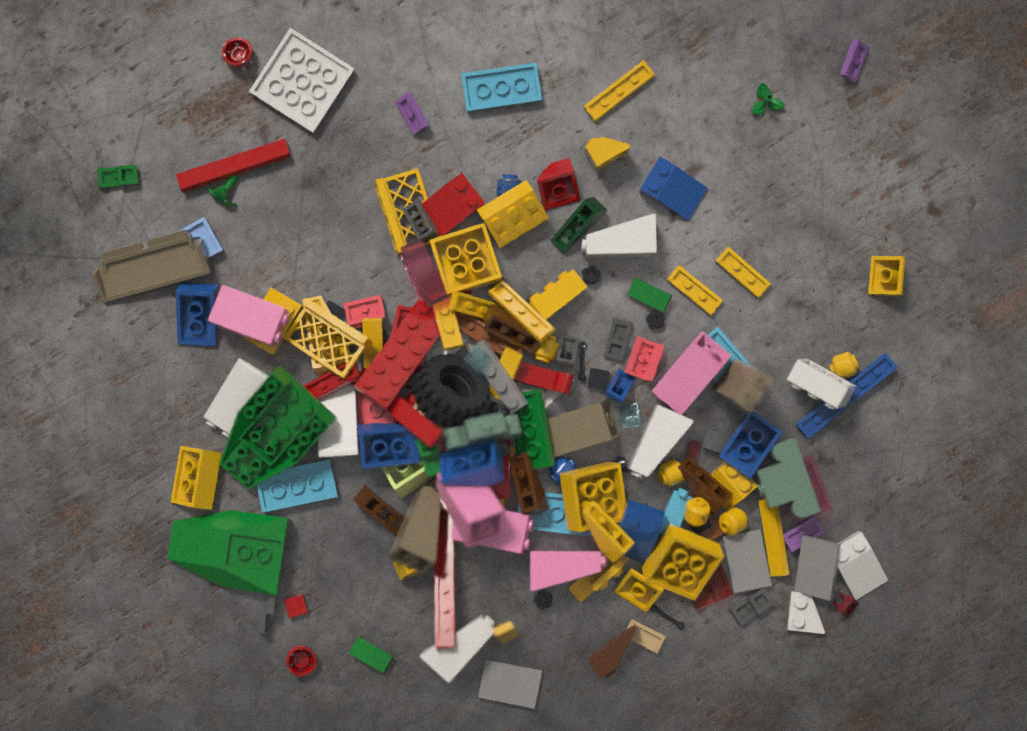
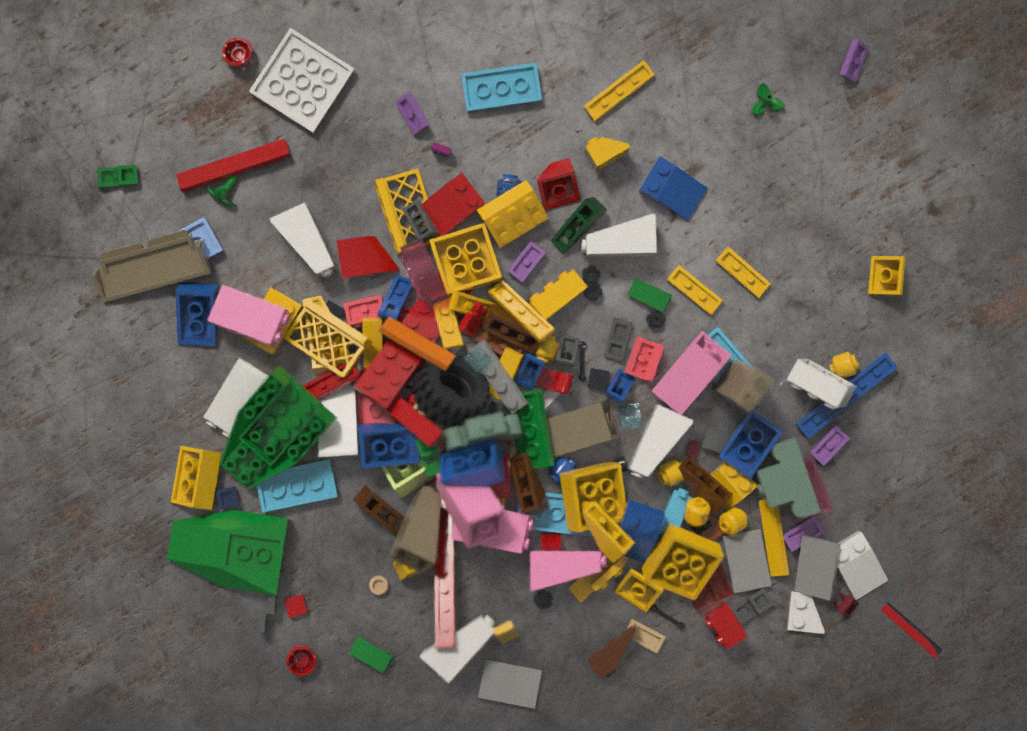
none -> dark blue plate [216,486,240,510]
none -> white slope [270,203,337,278]
none -> red slope [336,236,399,279]
none -> tan tile [369,575,389,595]
none -> blue plate [377,275,414,321]
none -> orange tile [379,317,455,371]
none -> magenta tile [431,142,452,157]
none -> red plate [458,302,488,338]
none -> medium lavender plate [507,241,546,283]
none -> blue slope [515,354,545,390]
none -> red tile [541,533,561,551]
none -> black plate [583,282,602,301]
none -> red brick [704,601,748,649]
none -> medium lavender plate [809,425,850,466]
none -> red sticker [881,602,942,658]

